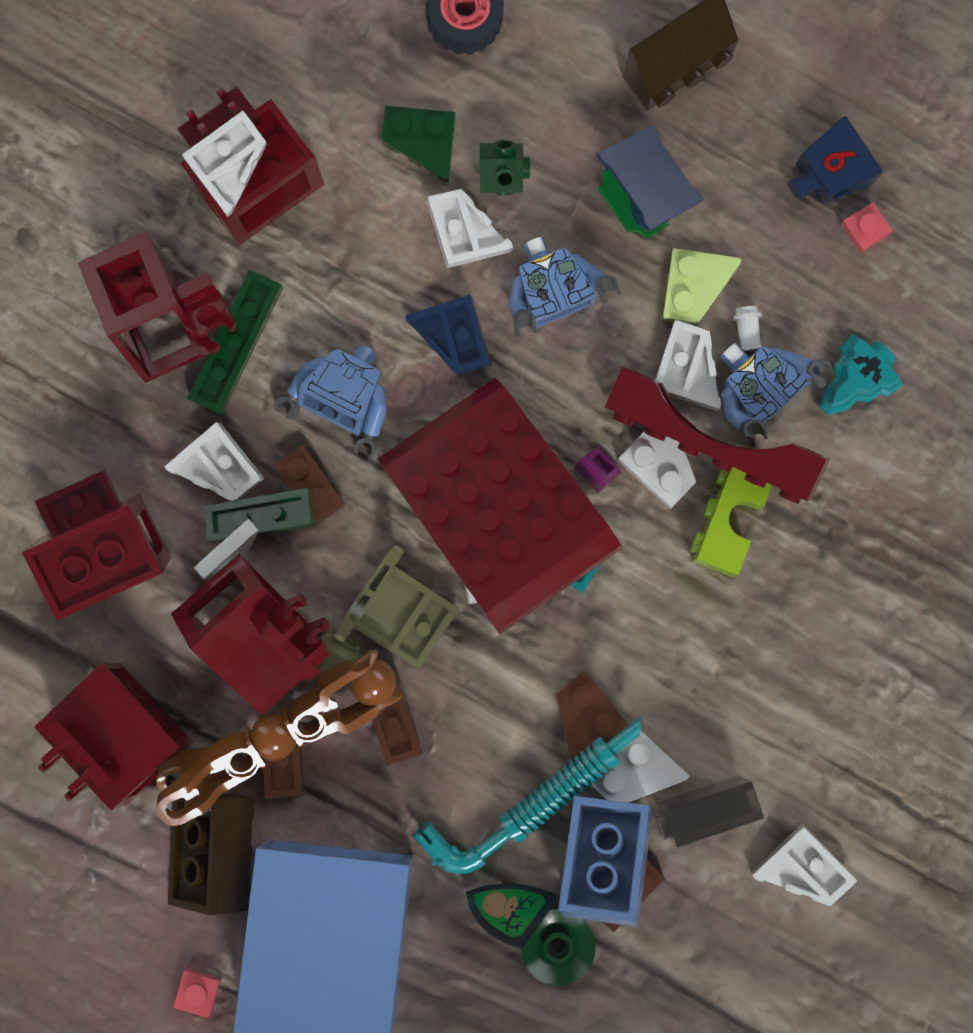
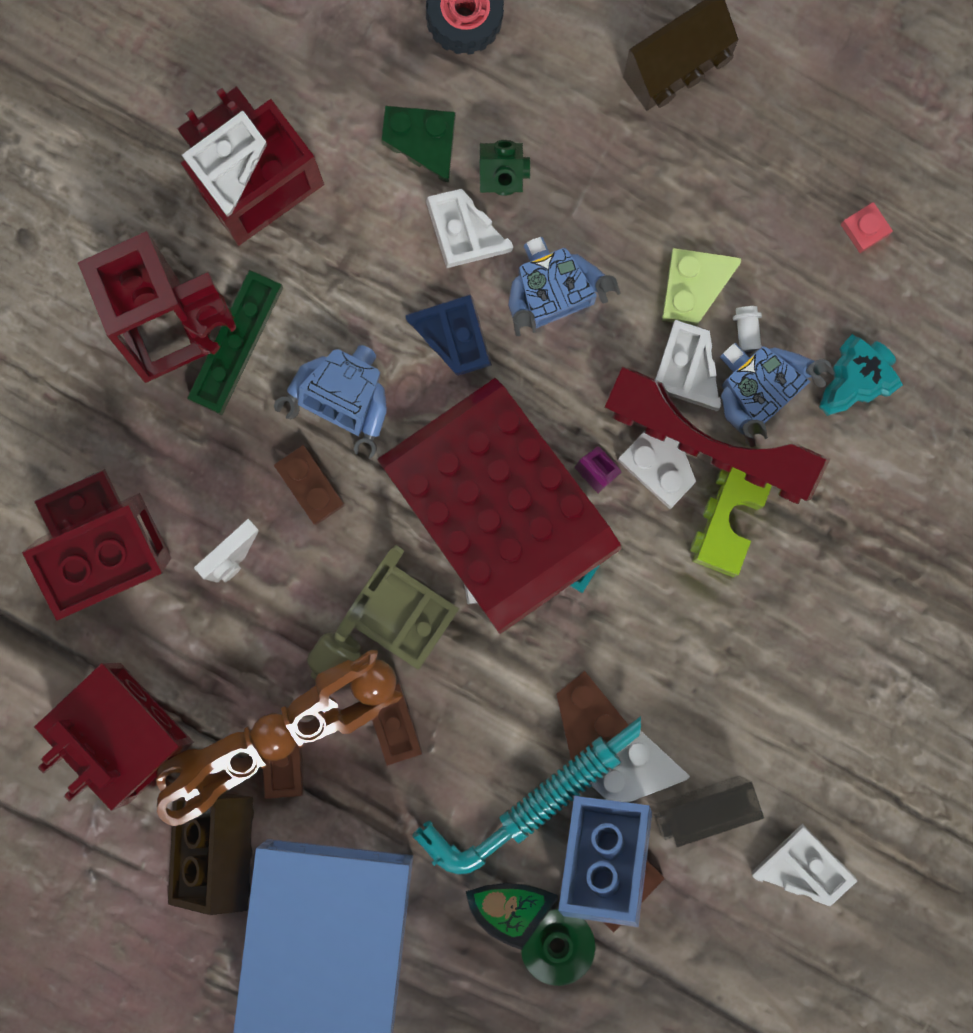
white wing [164,422,265,501] -> none
dark red piece [171,553,330,715] -> none
coral plate [173,968,222,1018] -> none
plate [204,488,316,544] -> none
dark blue piece [596,125,704,239] -> none
dark blue torso [788,116,883,204] -> none

